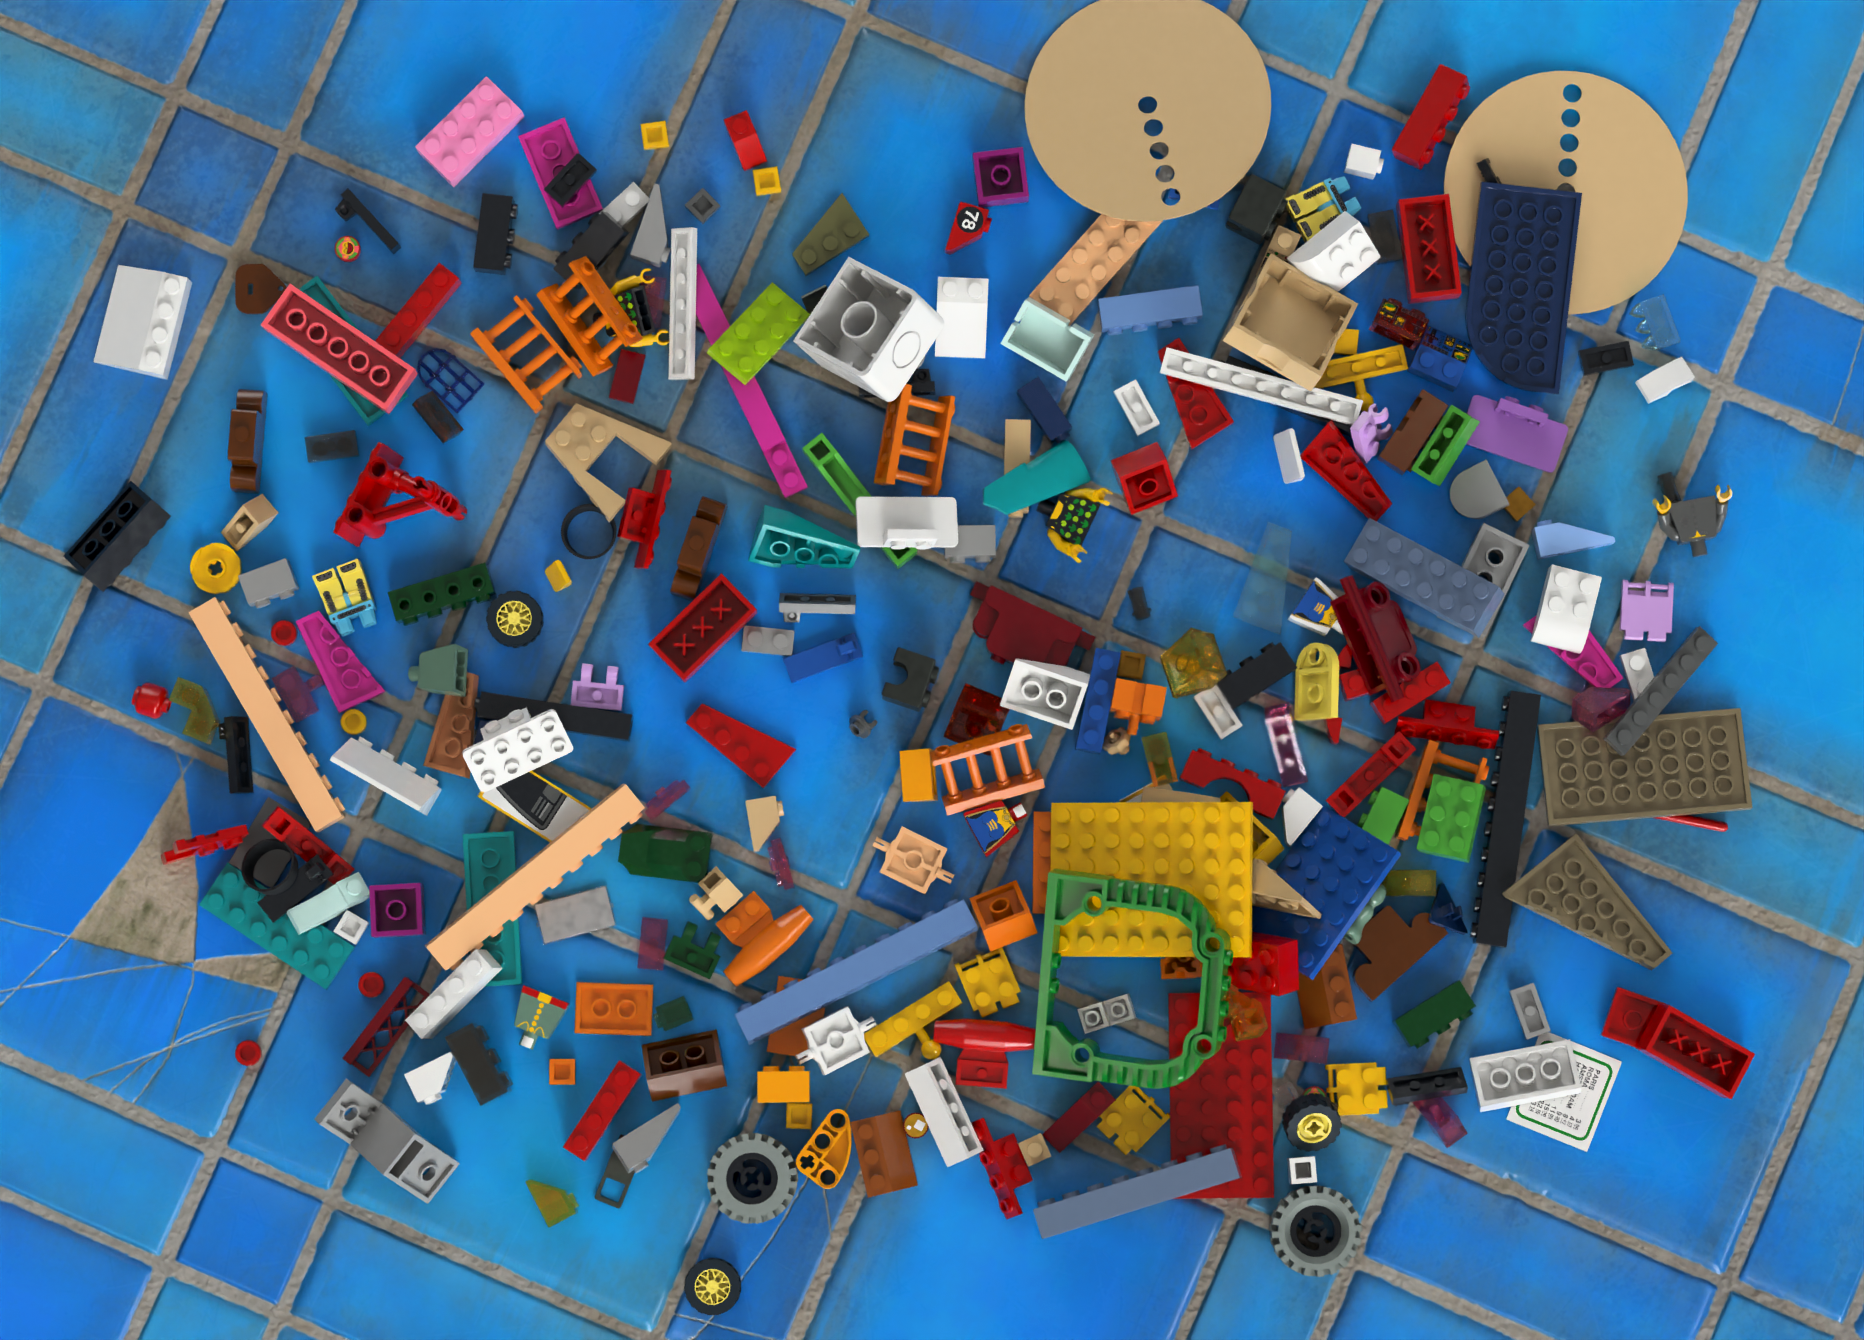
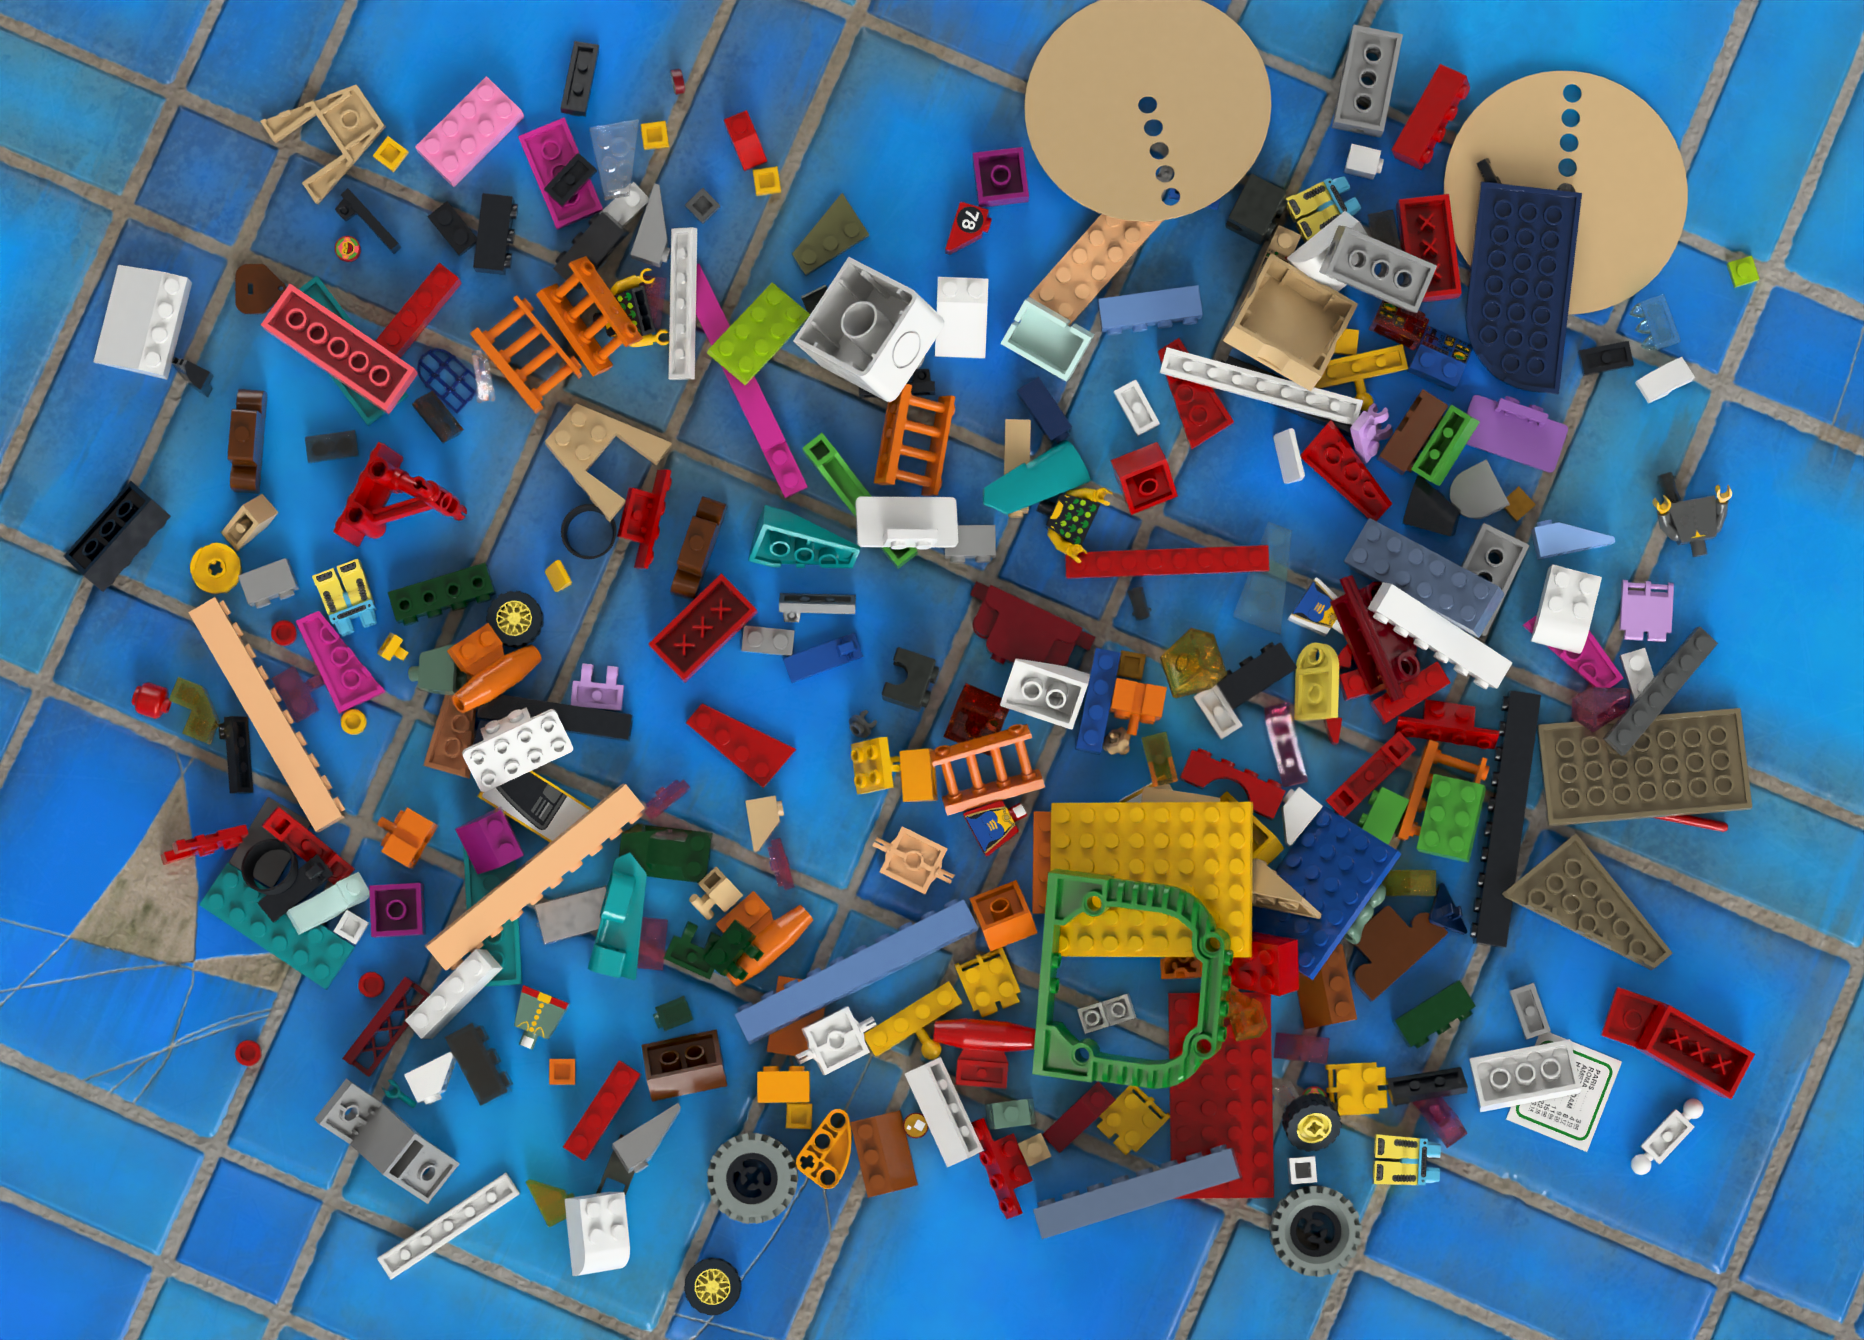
white slope [330,737,442,816] -> none
orange tile [574,982,654,1036] -> none
dark red tile [609,349,646,405] -> none
none -> black slope [172,357,214,397]
none -> tan wing [260,85,386,205]
none -> yellow tile [373,136,409,173]
none -> yellow tile [377,632,409,661]
none -> orange brick [377,807,439,869]
none -> white tile [377,1172,520,1280]
none -> teal hand [382,1079,417,1108]
none -> black plate [427,201,477,257]
none -> orange plate [447,623,542,713]
none -> magenta slope [455,806,524,875]
none -> clear plate [471,350,496,403]
none -> black hinge [561,41,600,117]
none -> white brick [564,1192,630,1276]
none -> teal panel [587,852,647,980]
none -> clear wing [590,119,639,200]
none -> dark red tile [670,68,685,95]
none -> dark green plate [703,920,764,981]
none -> yellow plate [851,737,901,794]
none -> sand green torso [985,1098,1036,1130]
none -> red plate [1065,545,1269,579]
none -> light grey brick [1319,225,1437,313]
none -> light grey brick [1332,25,1403,138]
none -> white brick [1367,582,1512,689]
none -> hips [1372,1134,1441,1185]
none -> black slope [1403,475,1461,536]
none -> white plate [1631,1098,1704,1175]
none -> lime plate [1726,256,1759,288]

